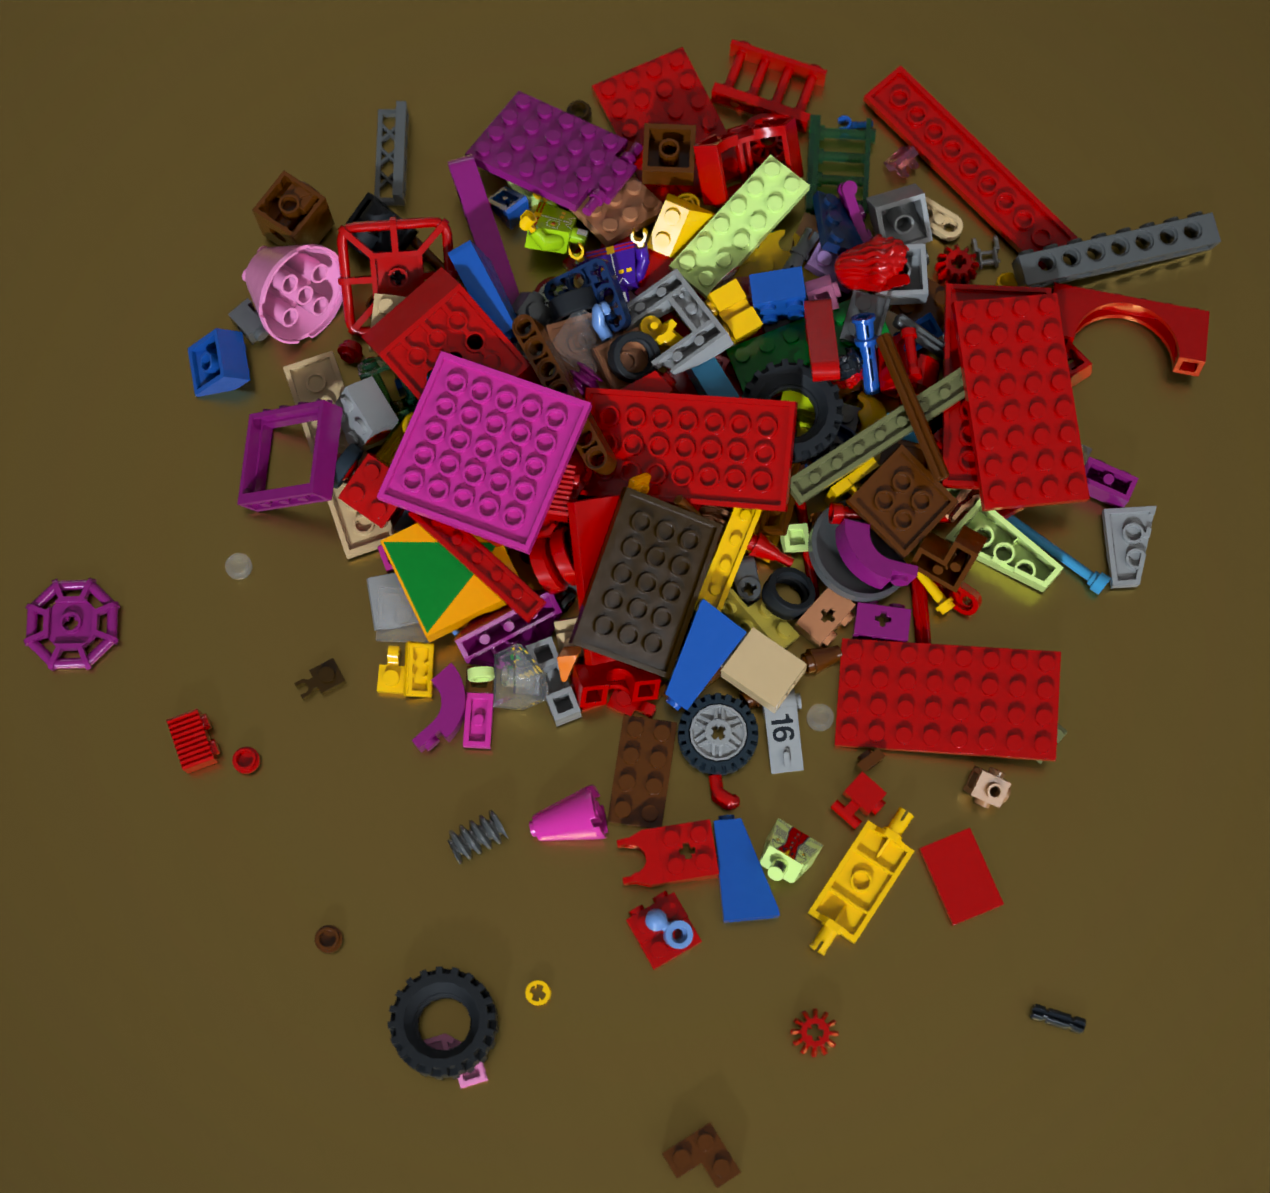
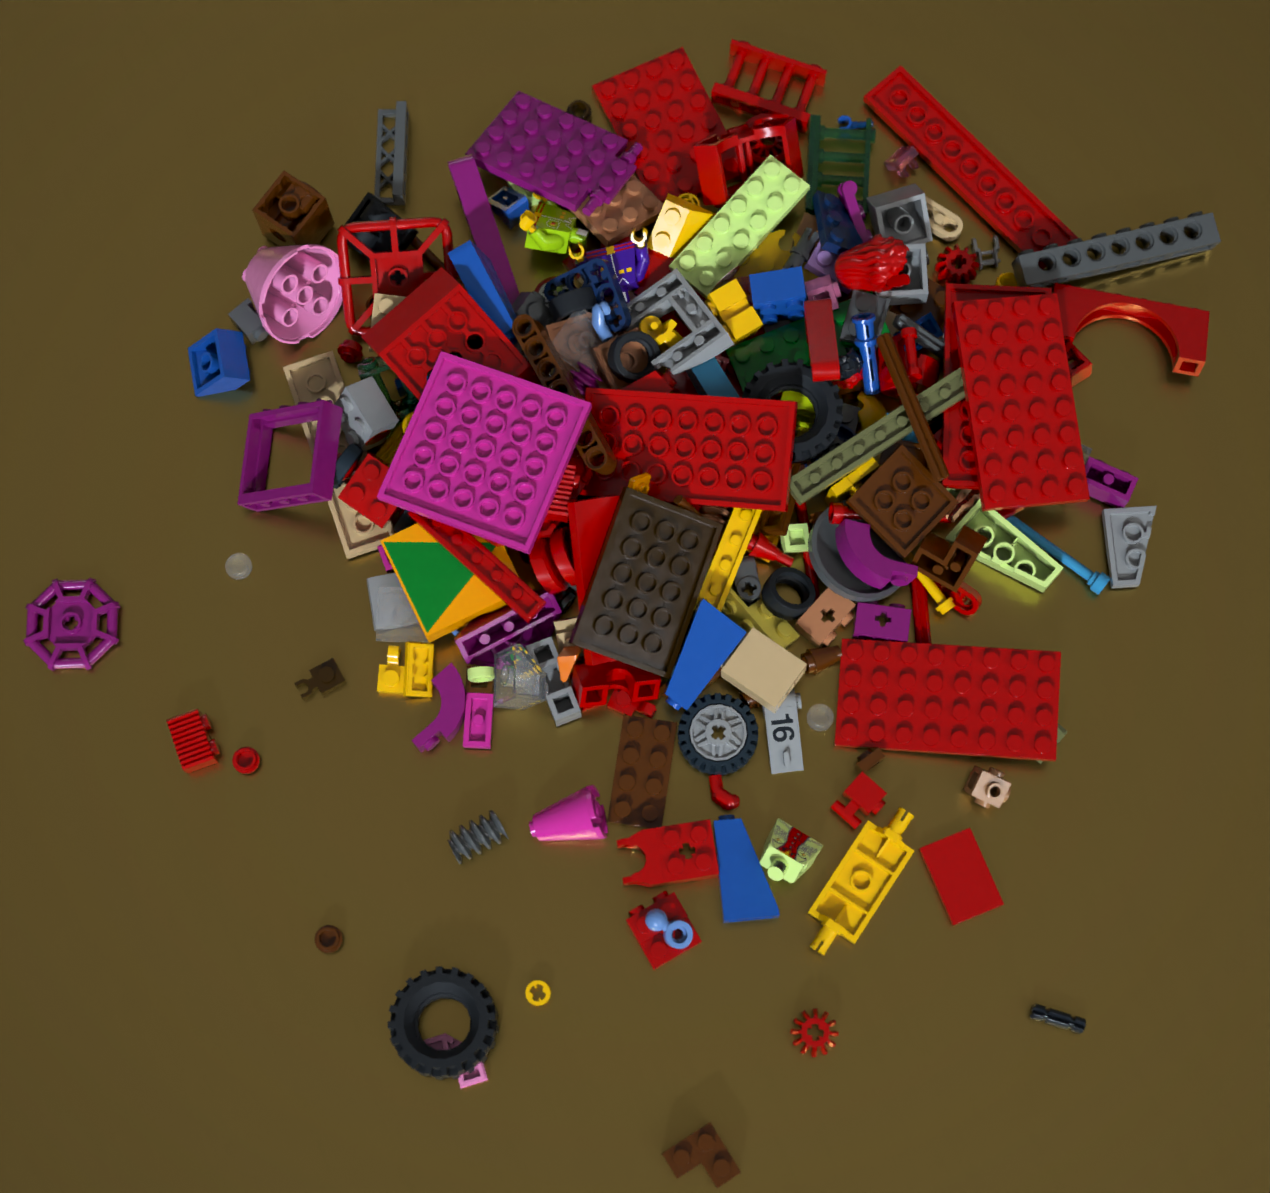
reddish brown brick [642,123,696,186] -> none

